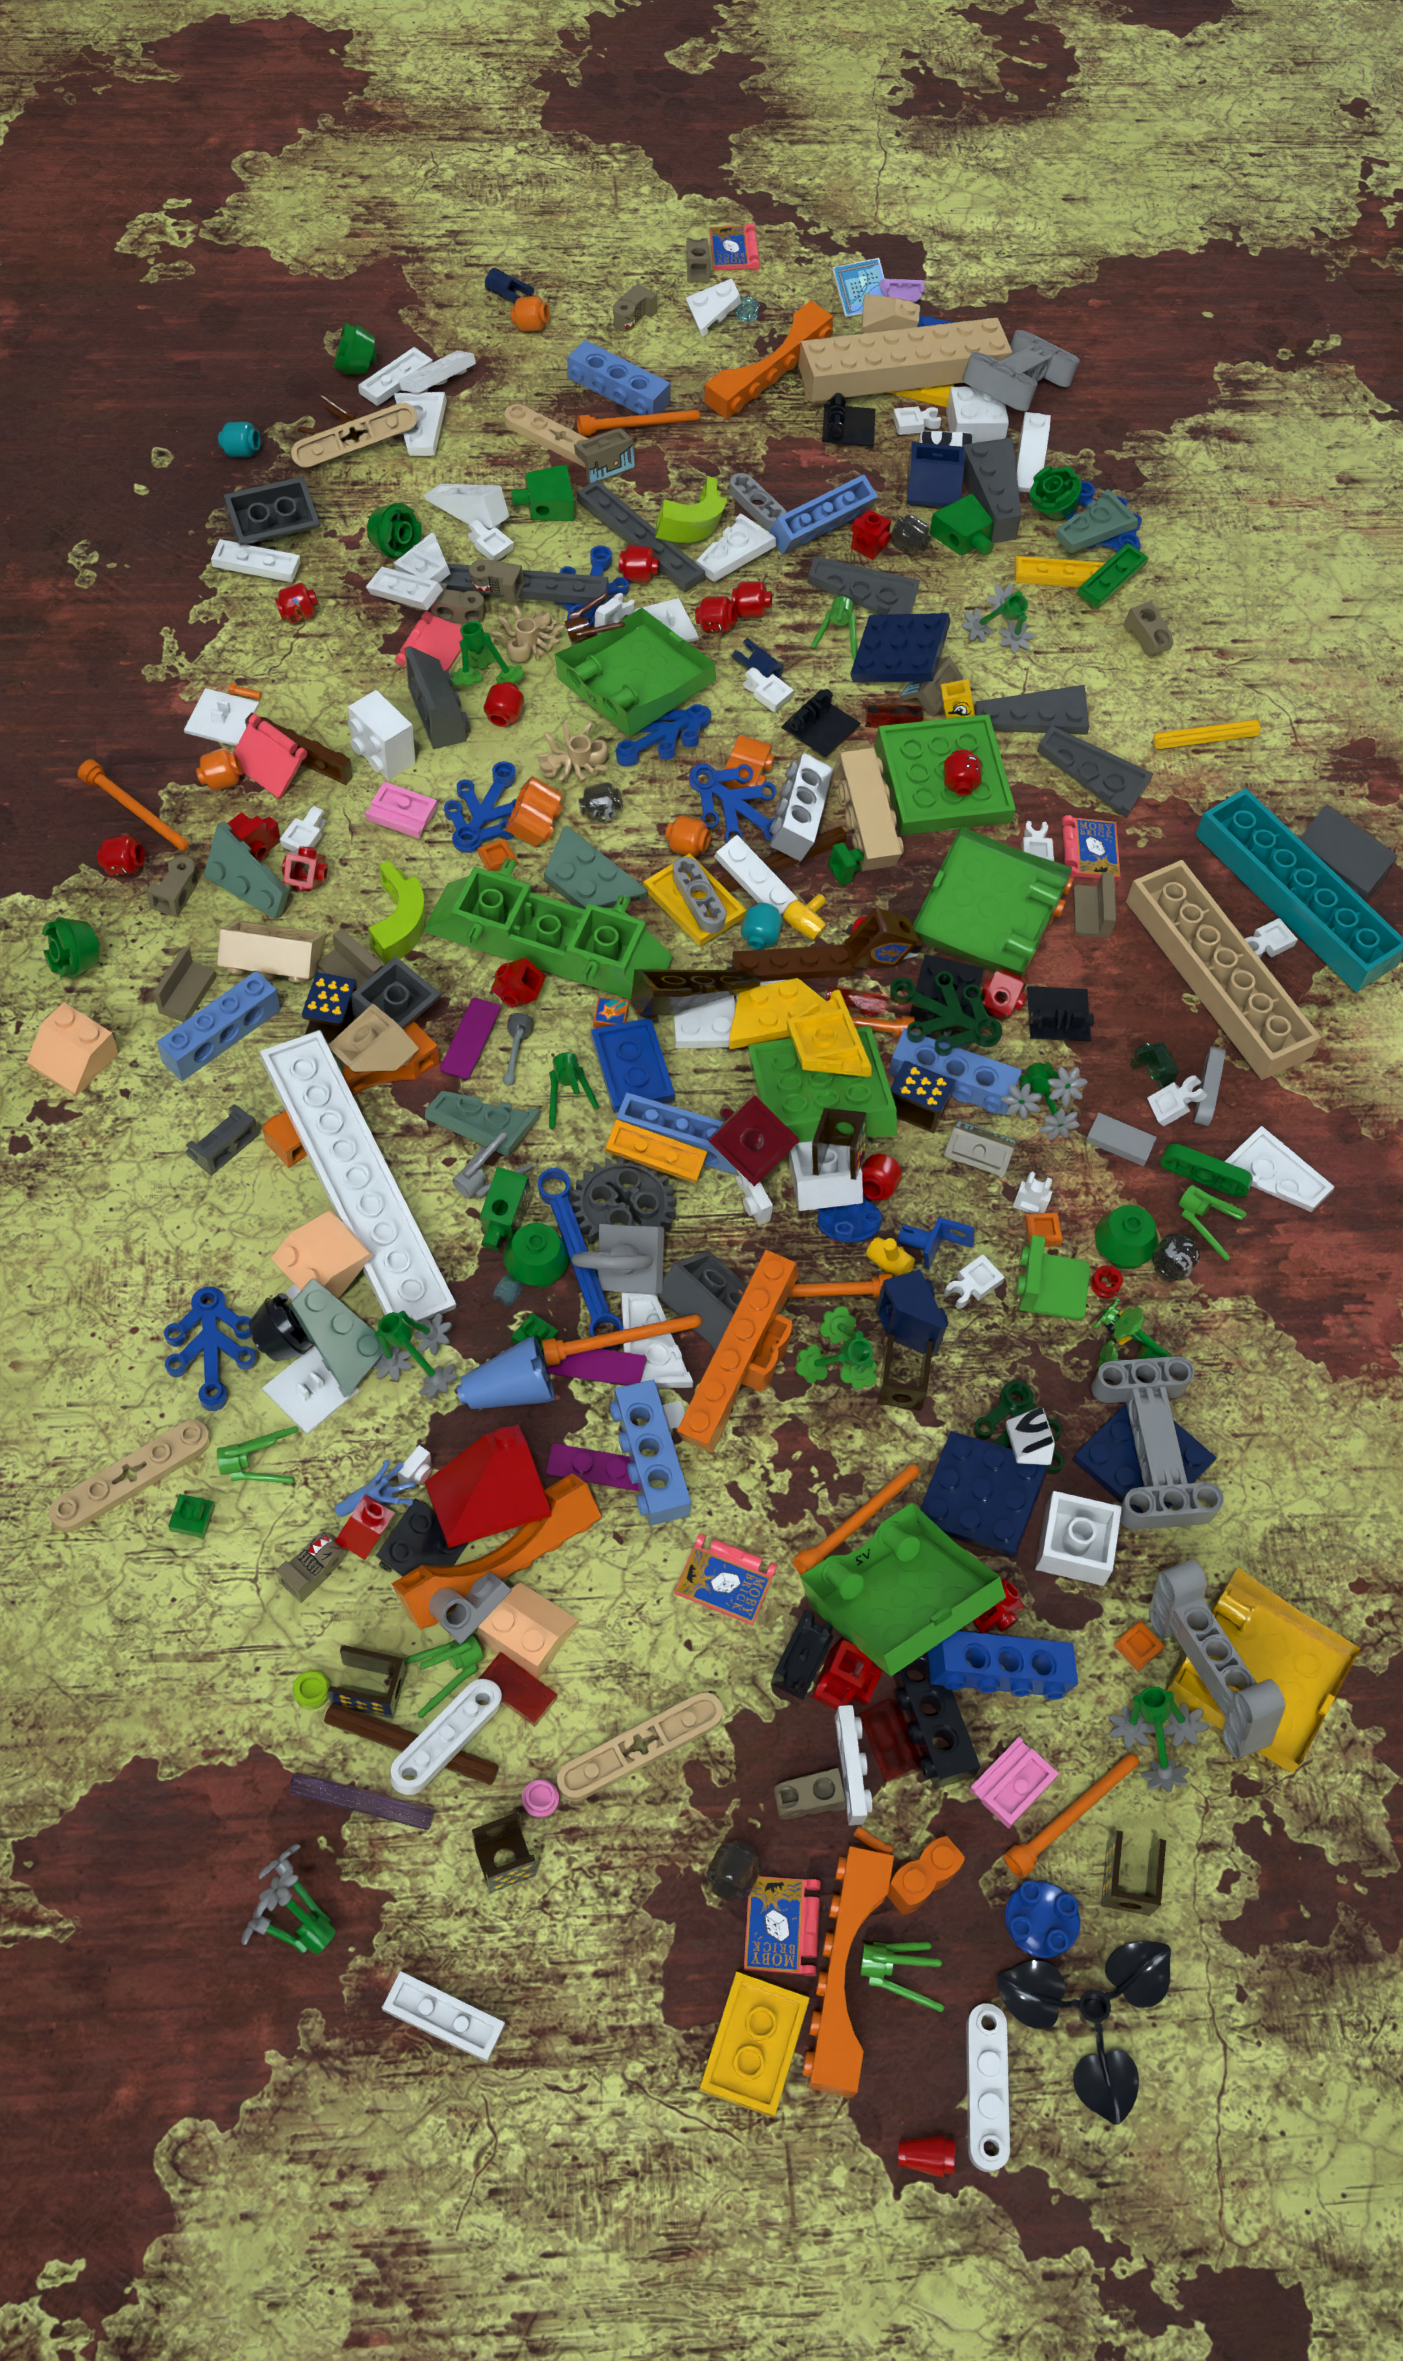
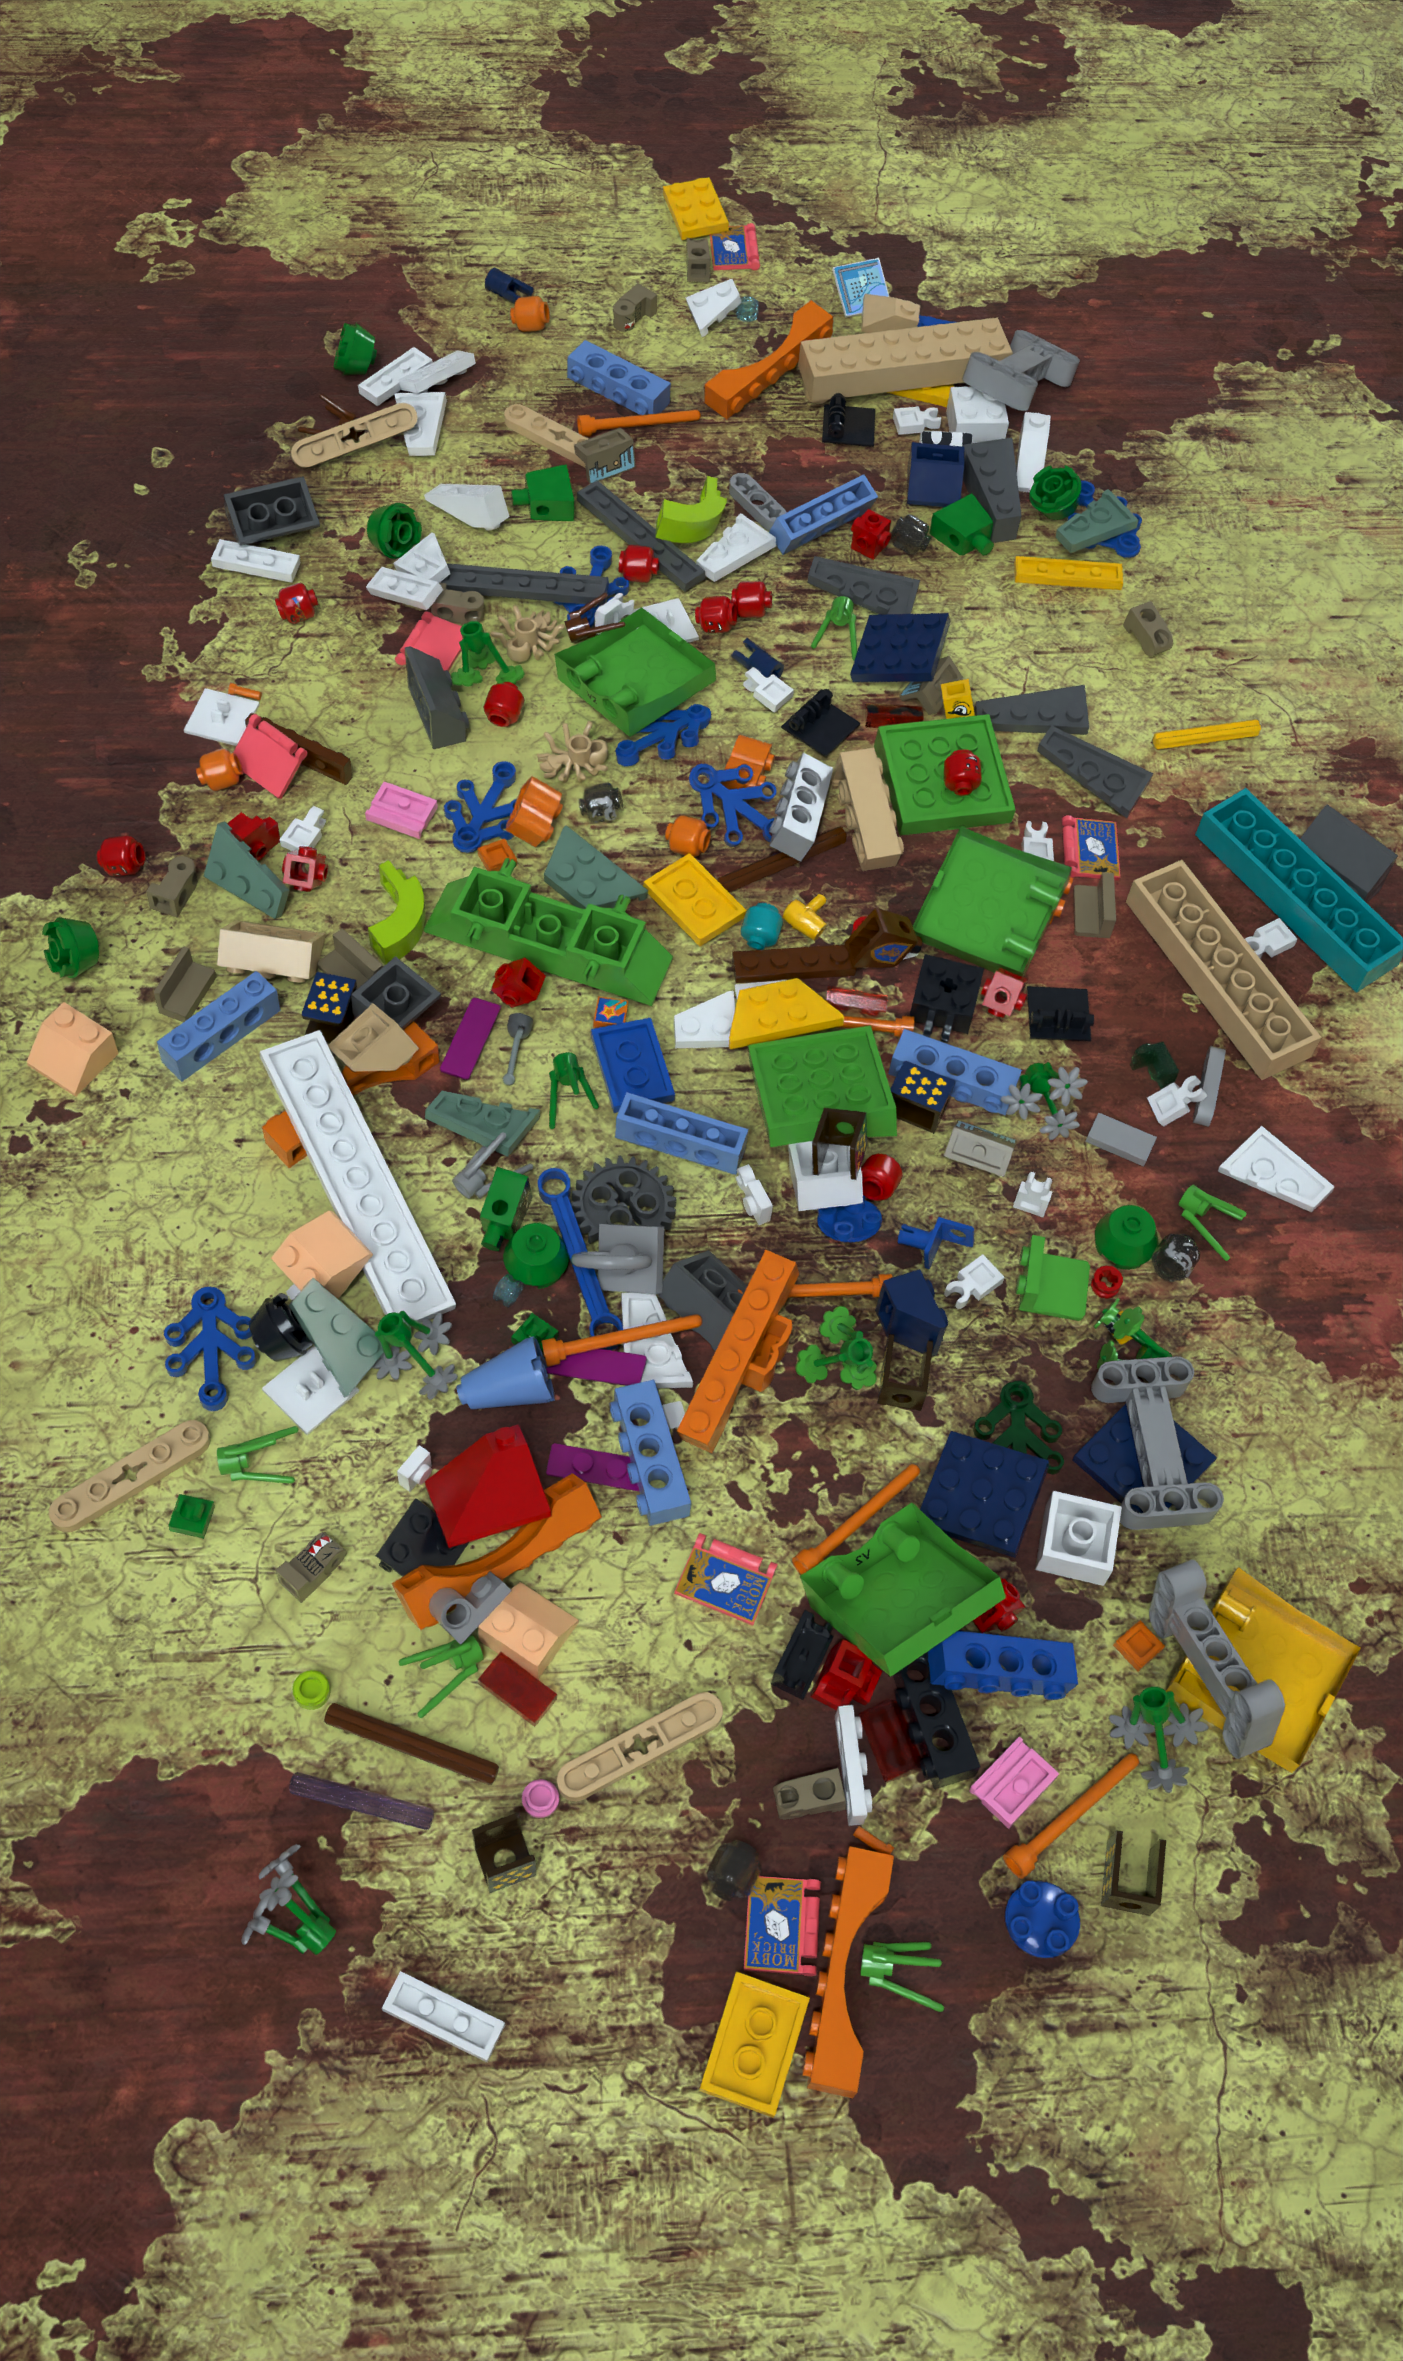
orange piece [77,759,189,850] -> none
dark grey hinge [186,1104,259,1176] -> none
teal head [218,422,261,458] -> none
dark brown piece [327,1645,406,1719] -> none
medium blue piece [335,1460,415,1517] -> none
red brick [335,1494,395,1560] -> none
white brick [348,690,415,780] -> none
white plate [390,1679,502,1795] -> none
white plate [468,520,514,561] -> none
dark tan leg [469,559,525,604] -> none
light orange plate [605,1119,708,1184] -> none
dark brown wedge [631,969,761,1019] -> none
light grey beam [672,857,726,933] -> none
dark red tile [707,1094,800,1187] -> none
white plate [714,835,798,916] -> none
yellow wing [786,990,872,1077] -> none
green tile [827,842,865,886] -> none
yellow piece [866,1237,915,1276] -> none
lavender tile [878,278,925,303] -> none
orange brick [887,1836,965,1915] -> none
dark green plant [890,971,1002,1056] -> none
red cone [898,2135,955,2178] -> none
light grey plant [962,584,1034,654] -> none
white plate [966,2004,1010,2172] -> none
black plant [997,1941,1171,2125] -> none
white slope [1006,1407,1055,1465] -> none
orange tile [1024,1212,1063,1247] -> none
green tile [1077,543,1149,609] -> none
green beam [1160,1144,1253,1197] -> none
none -> yellow plate [663,177,729,240]

